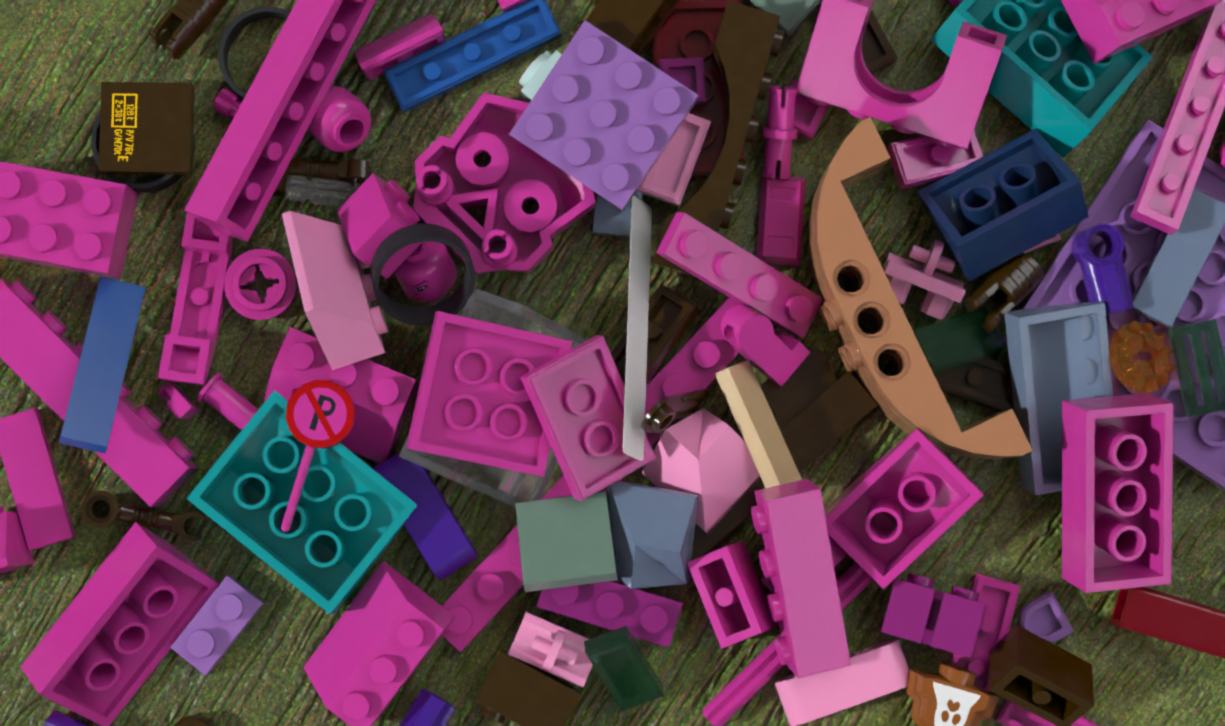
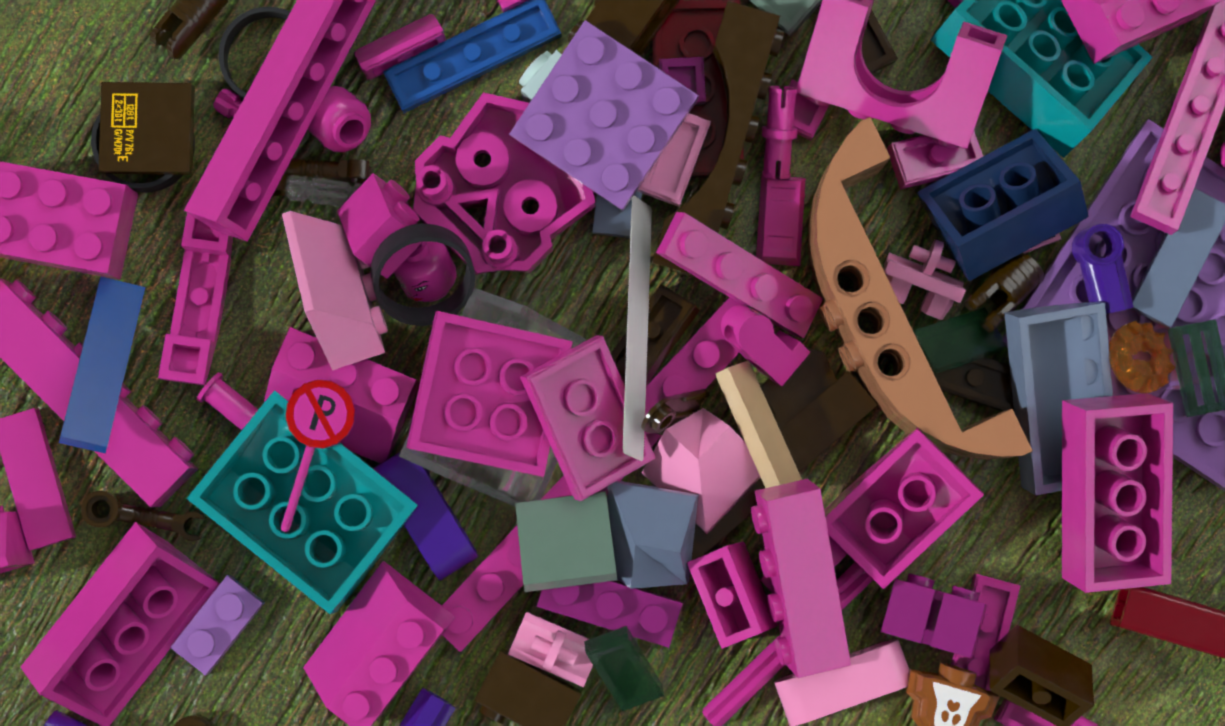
dark pink tile [158,380,201,421] -> none
dark pink gear [224,249,297,320] -> none
medium lavender tile [1018,591,1074,643] -> none

